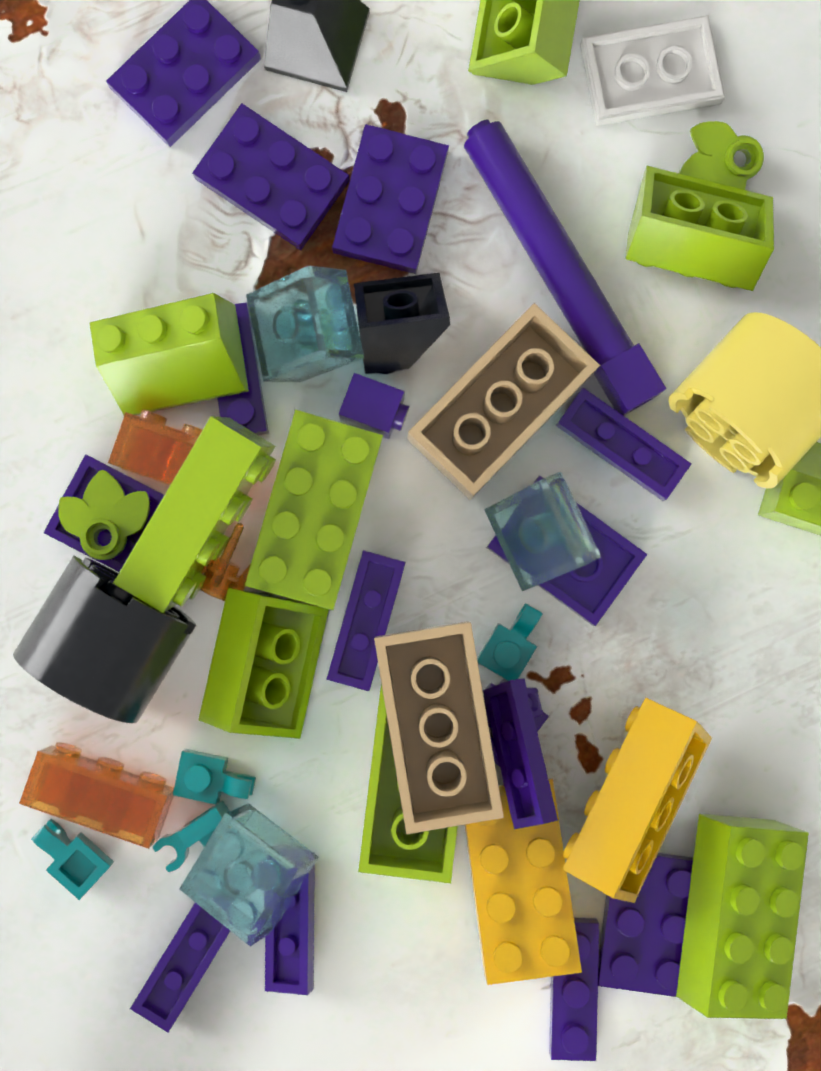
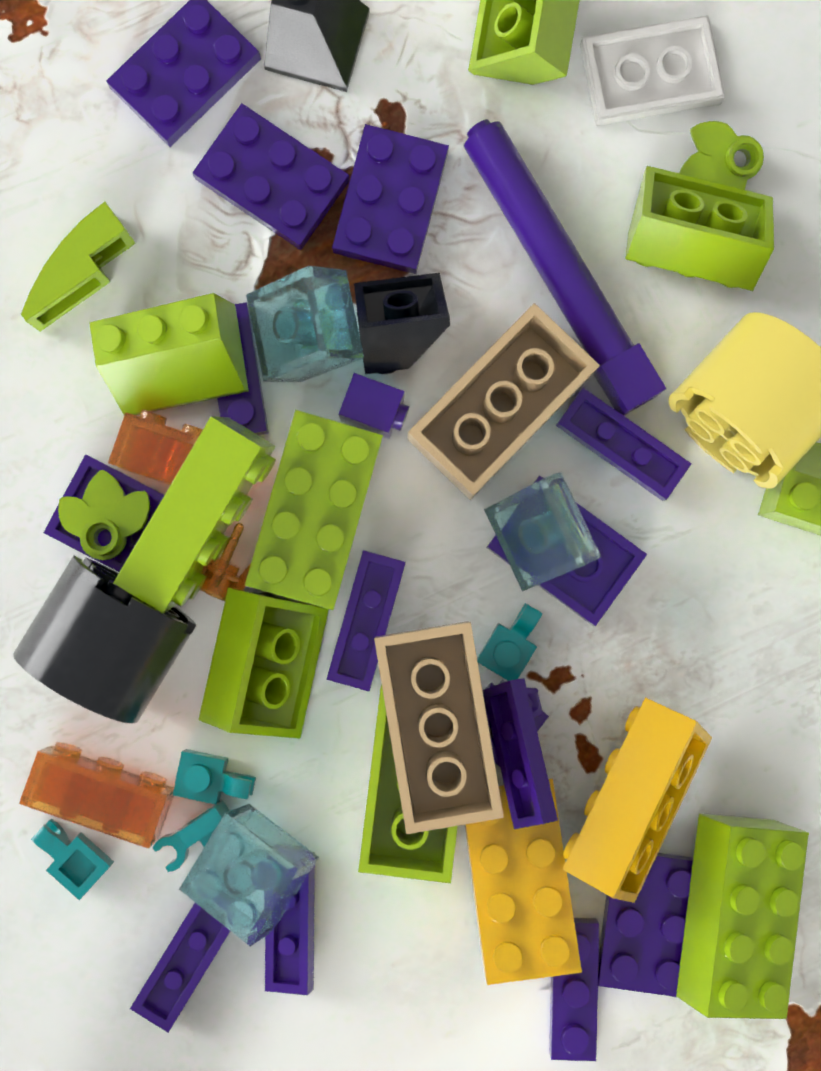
none -> lime slope [21,201,136,332]

